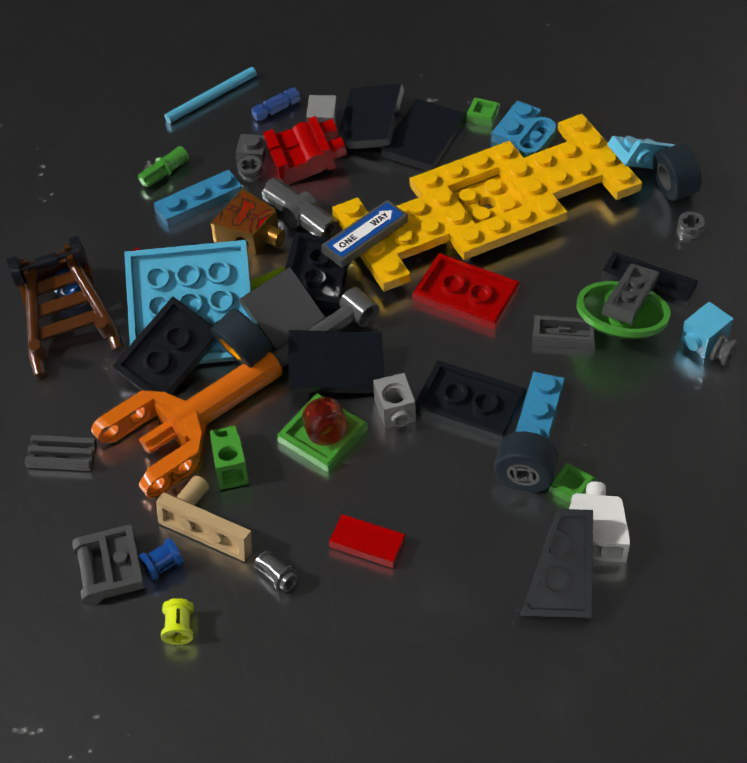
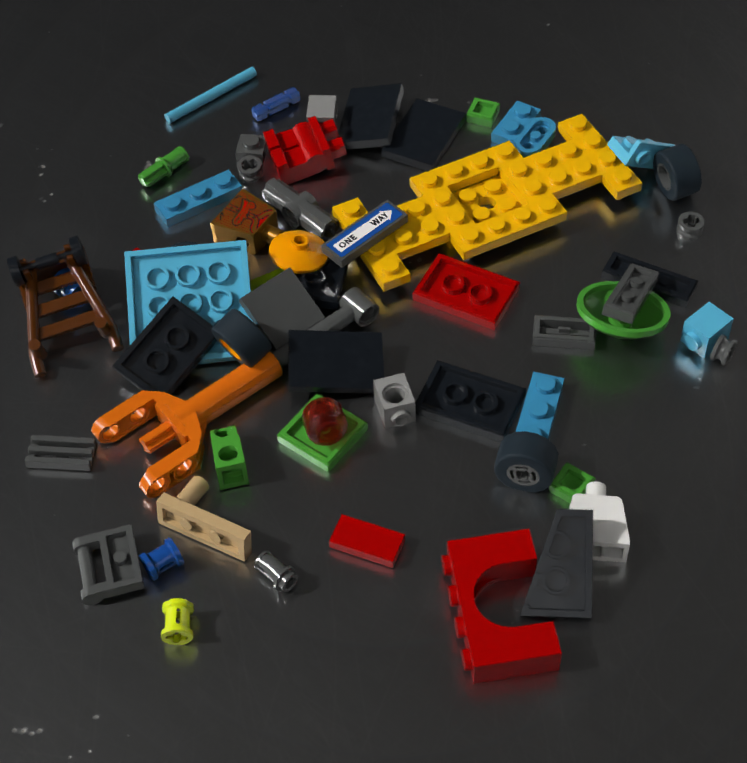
none -> light orange dish [269,230,328,274]
none -> red arch [441,528,562,684]

